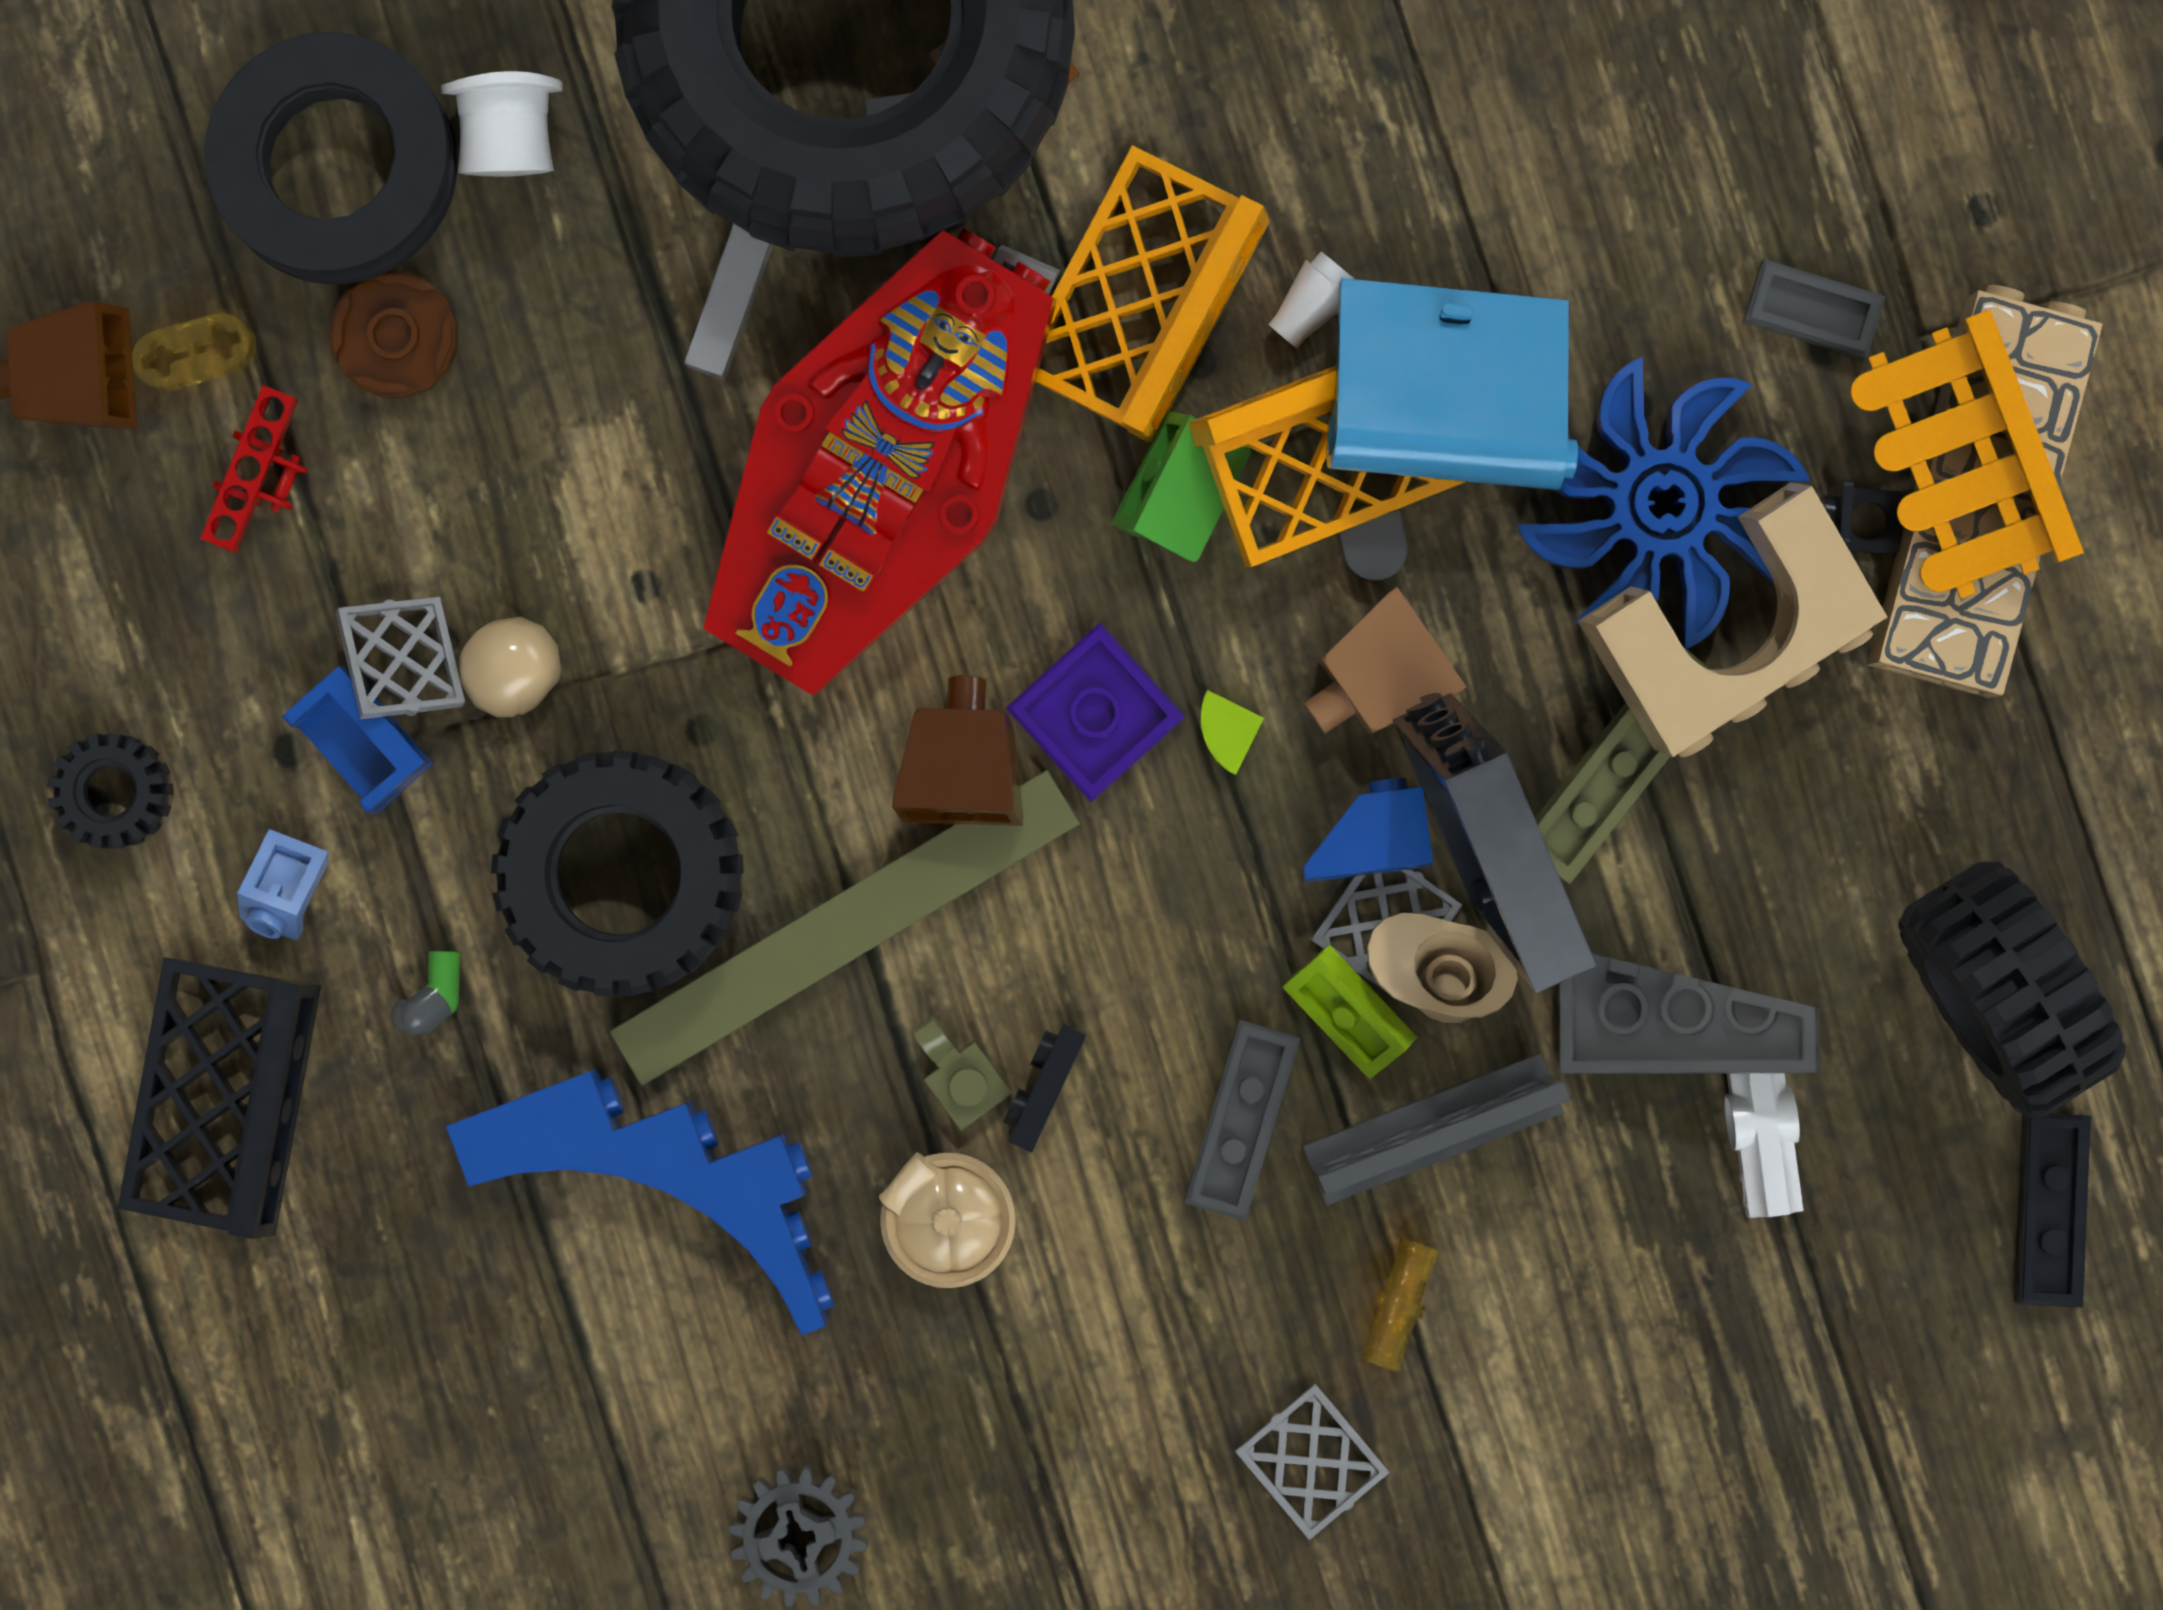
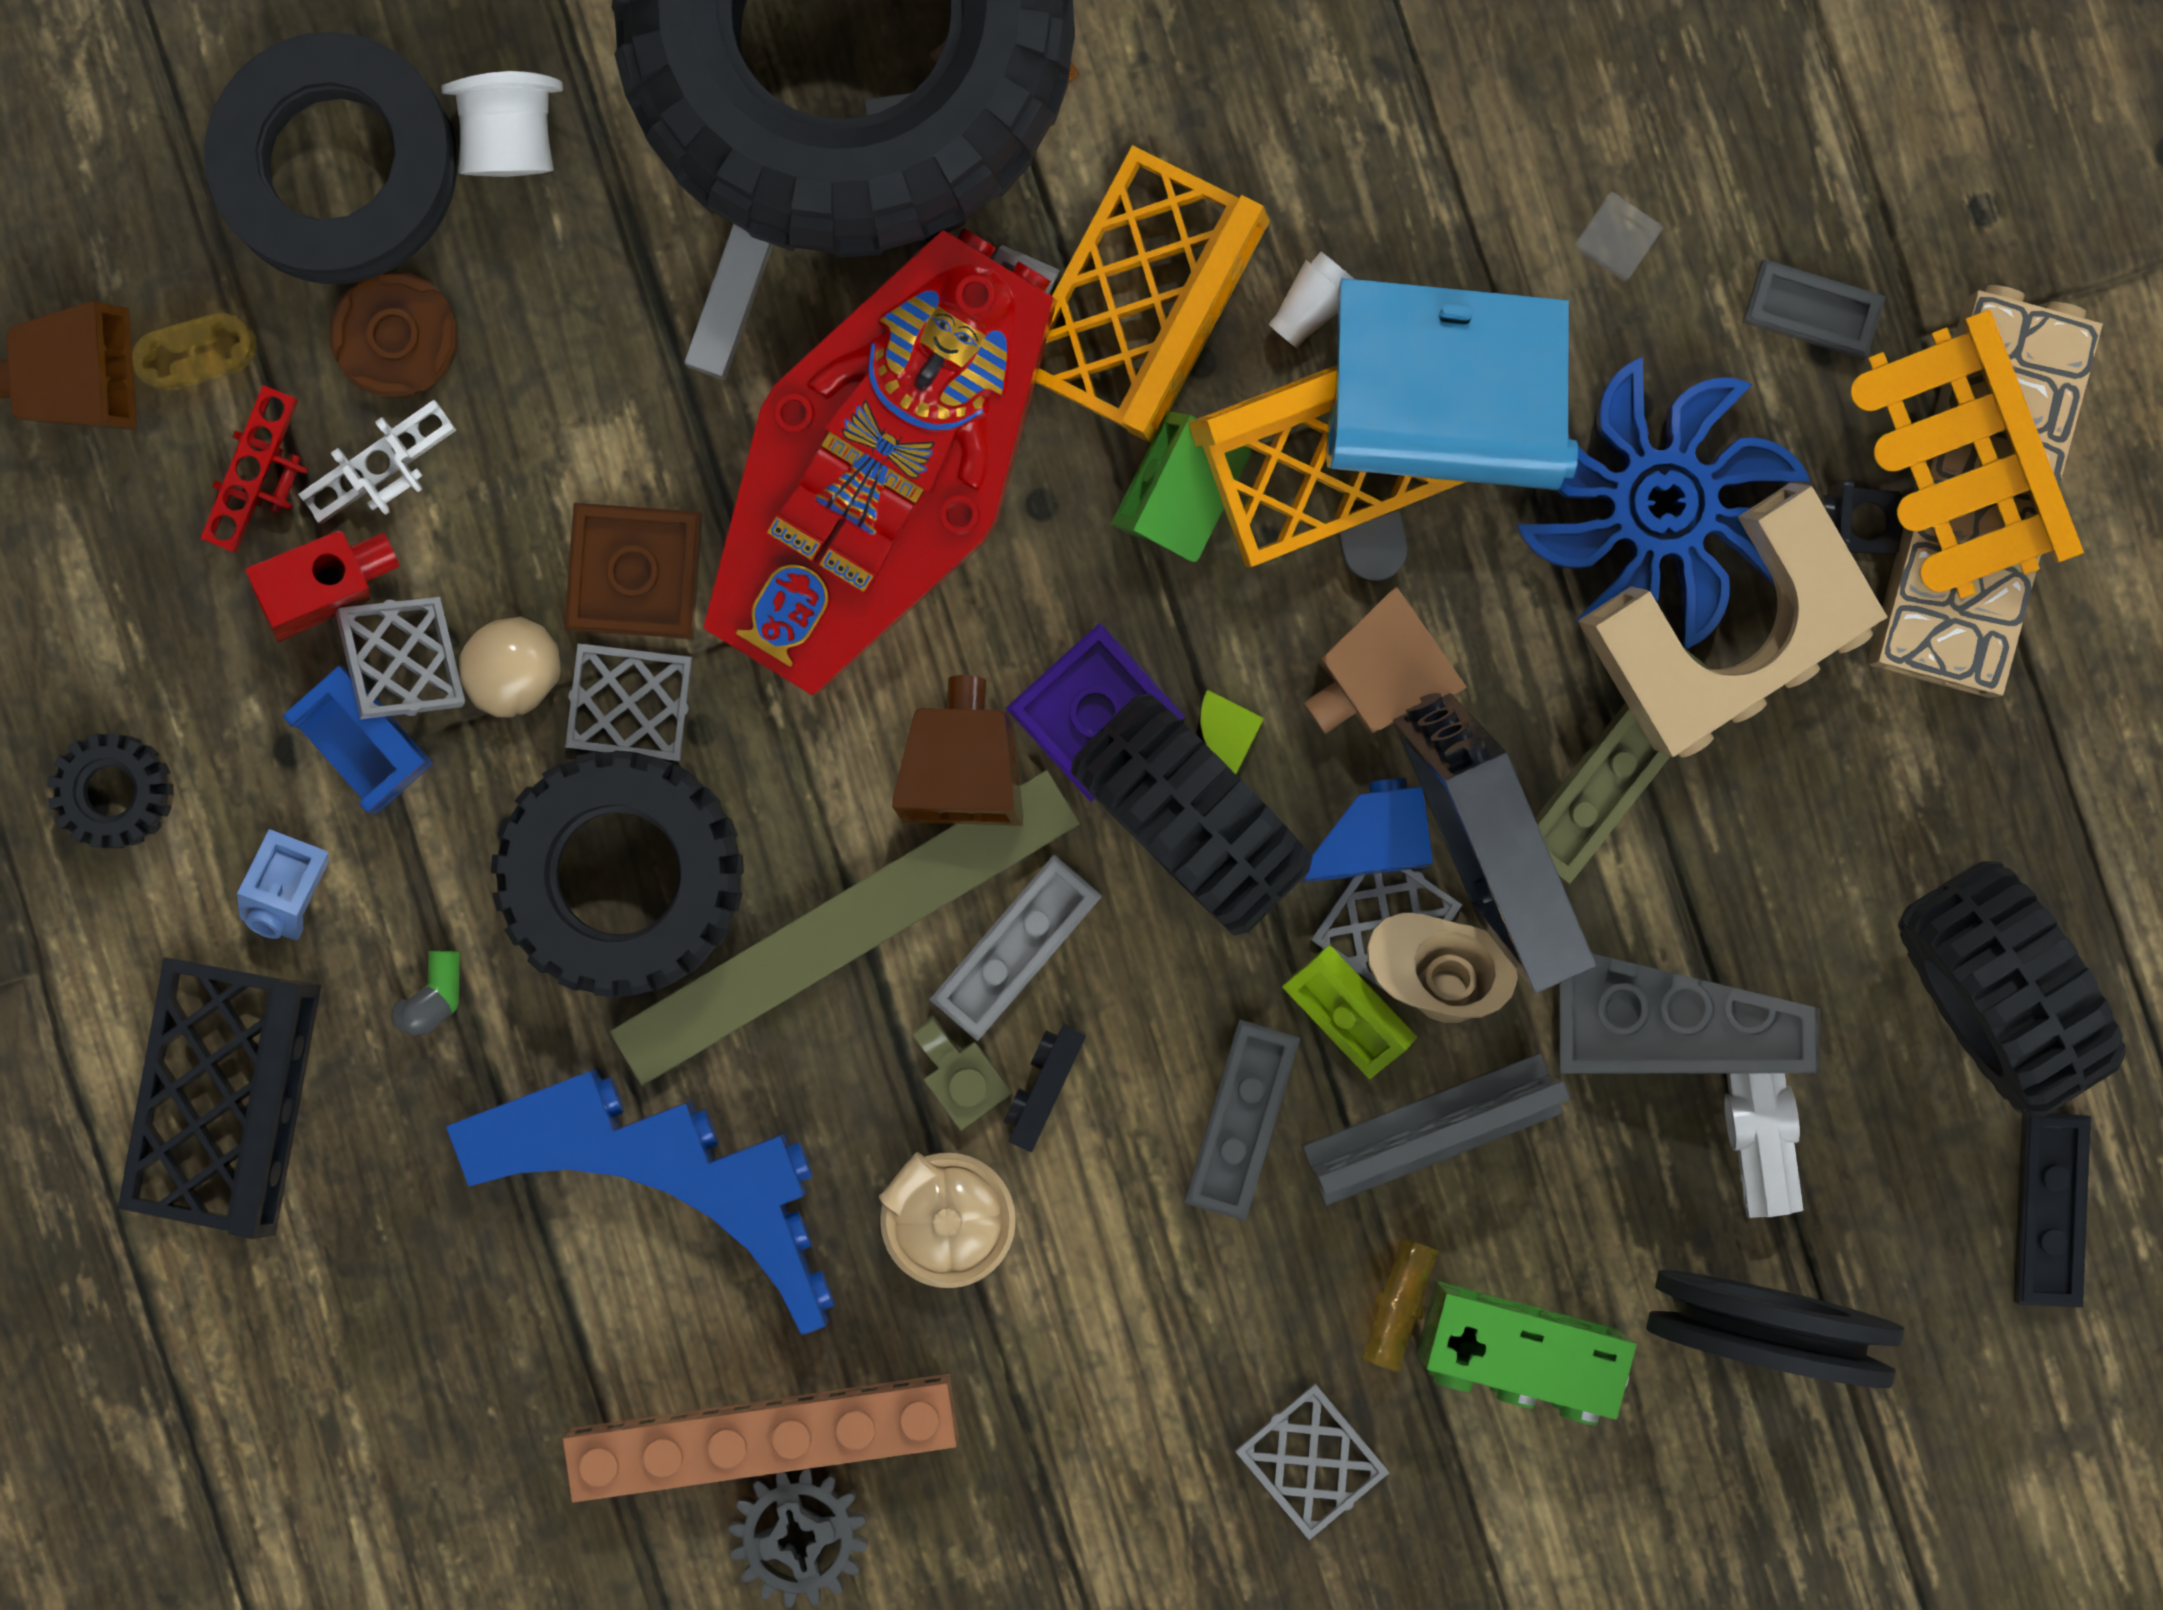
none -> red torso [245,530,400,643]
none -> white piece [298,400,456,524]
none -> nougat brick [563,1374,959,1503]
none -> reddish brown tile [564,503,703,640]
none -> light grey window [565,644,693,761]
none -> light grey tile [929,855,1102,1041]
none -> black tyre [1070,693,1312,936]
none -> bright green piece [1416,1280,1637,1426]
none -> clear tile [1573,191,1664,282]
none -> black tyre [1646,1270,1905,1388]

